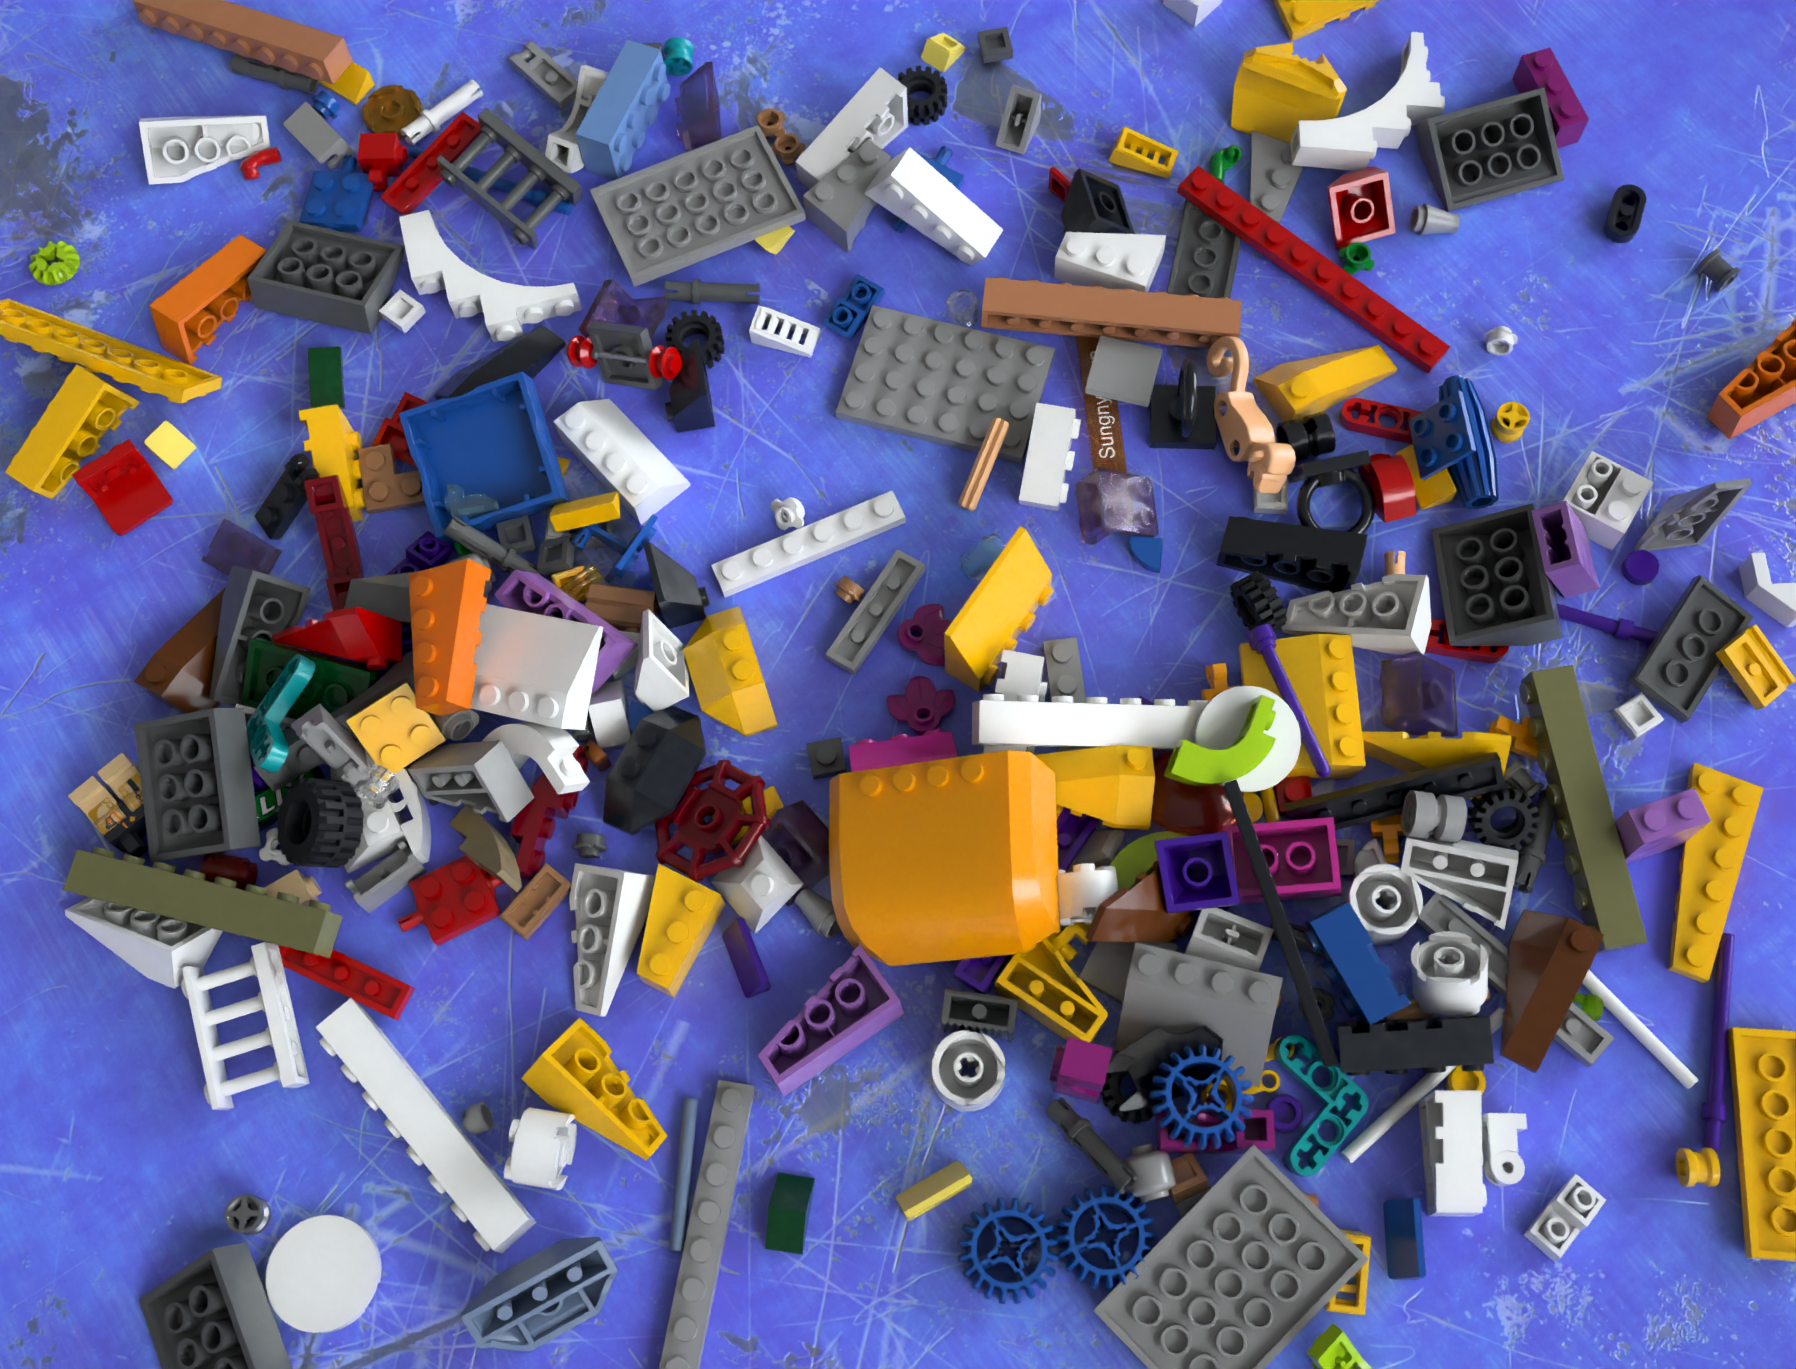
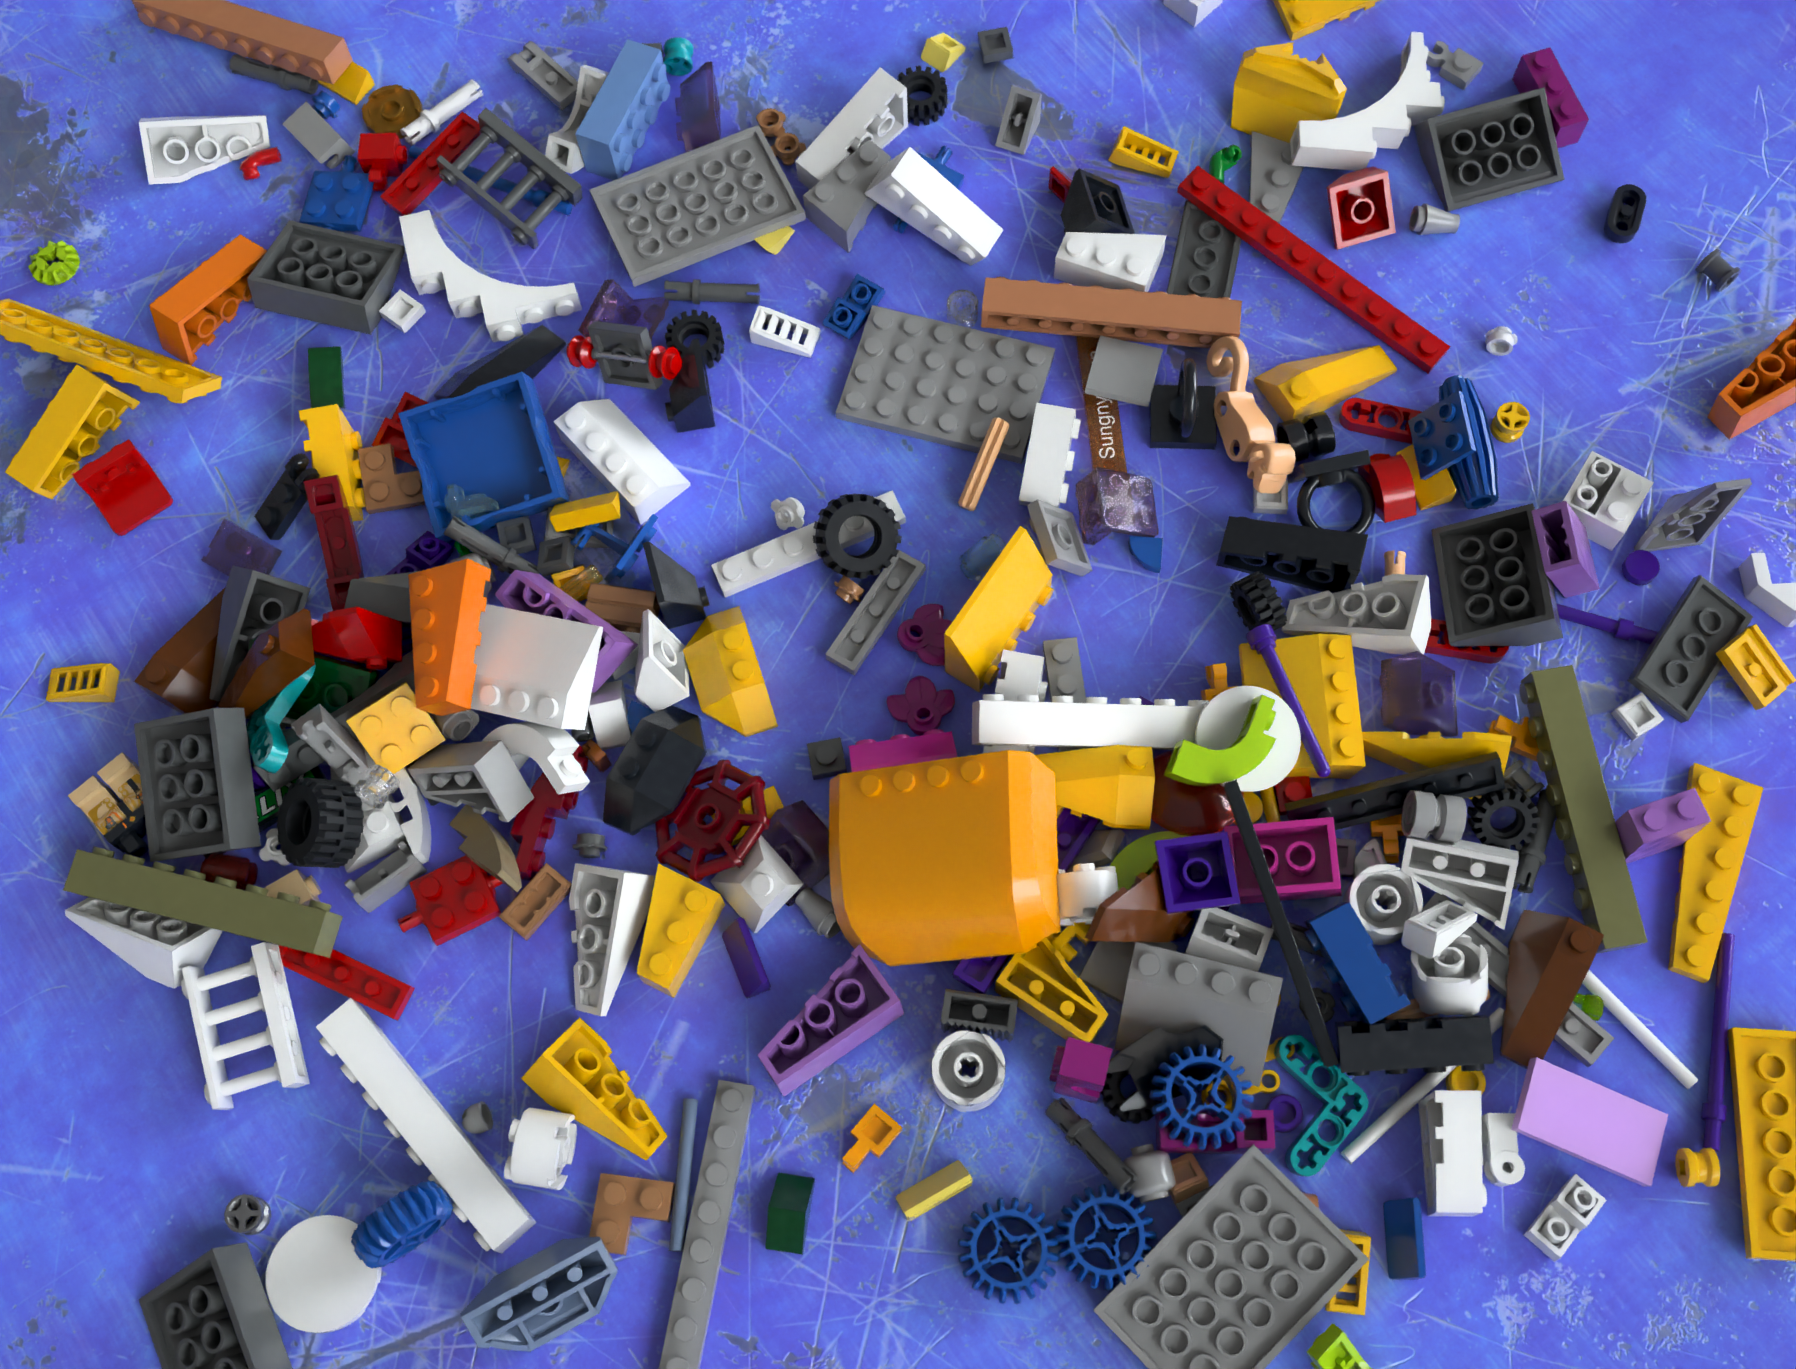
light yellow slope [144,421,197,470] -> none
green plate [1338,242,1374,275] -> none
none -> yellow slope [46,663,120,702]
none -> reddish brown wedge [218,608,315,718]
none -> blue gear [351,1181,453,1269]
none -> medium nougat plate [589,1173,675,1255]
none -> black tyre [813,493,901,579]
none -> light orange plate [842,1103,903,1174]
none -> light grey plate [1027,499,1093,576]
none -> white slope [1401,900,1478,959]
none -> light grey plate [1426,41,1483,90]
none -> lavender tile [1511,1057,1668,1187]

